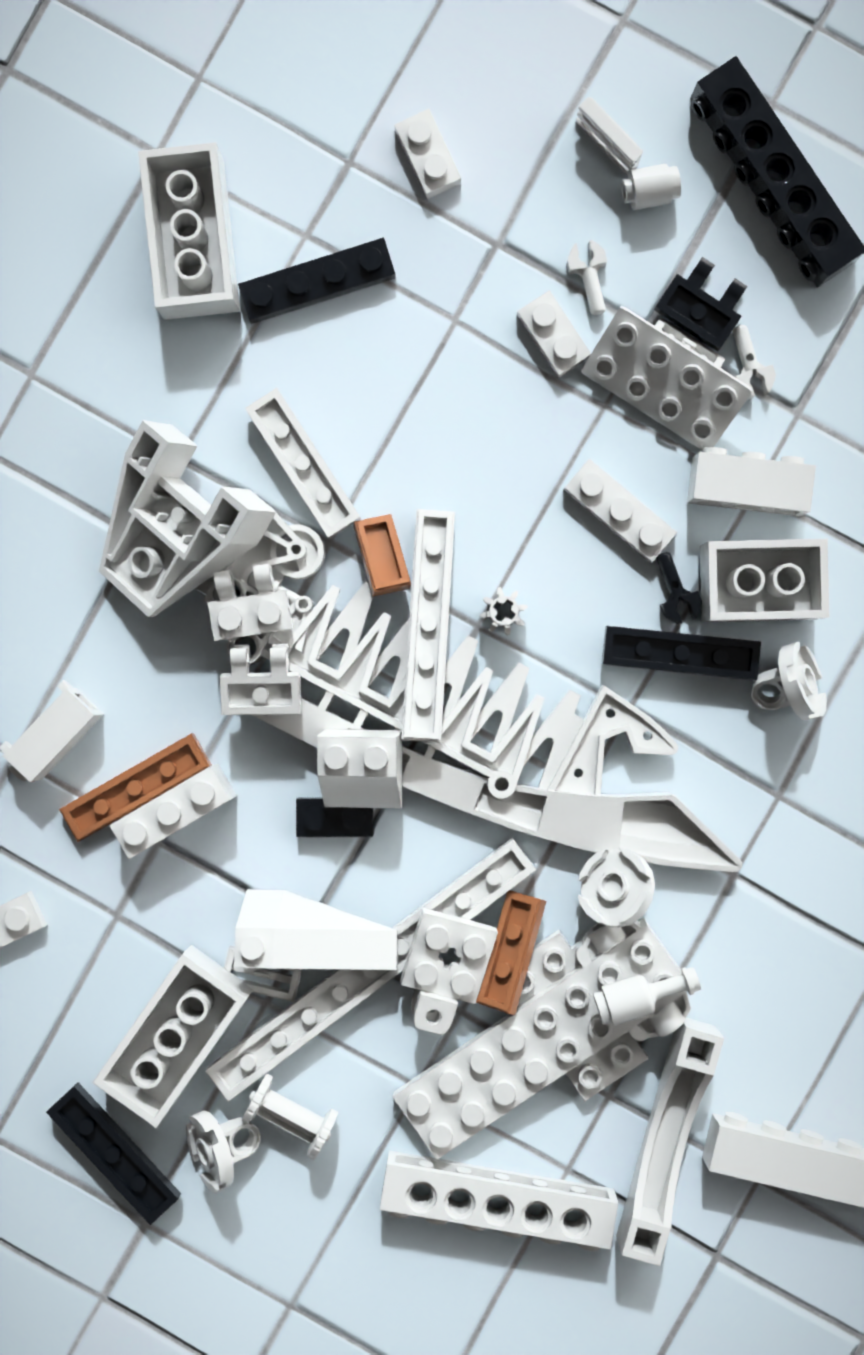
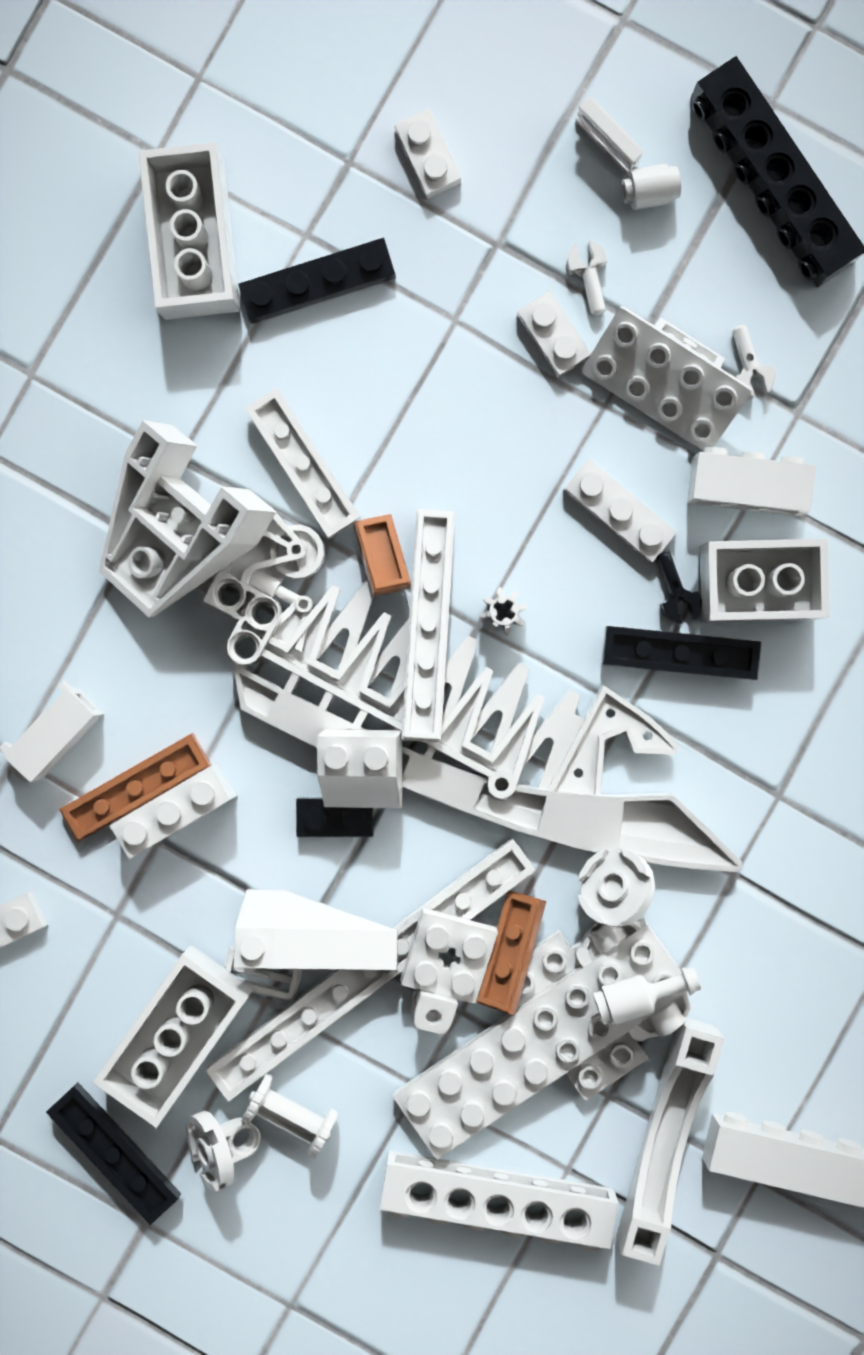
white plate [207,564,293,641] -> none
white plate [220,644,302,715] -> none
black plate [654,257,748,352] -> none
white tile [751,642,827,720] -> none

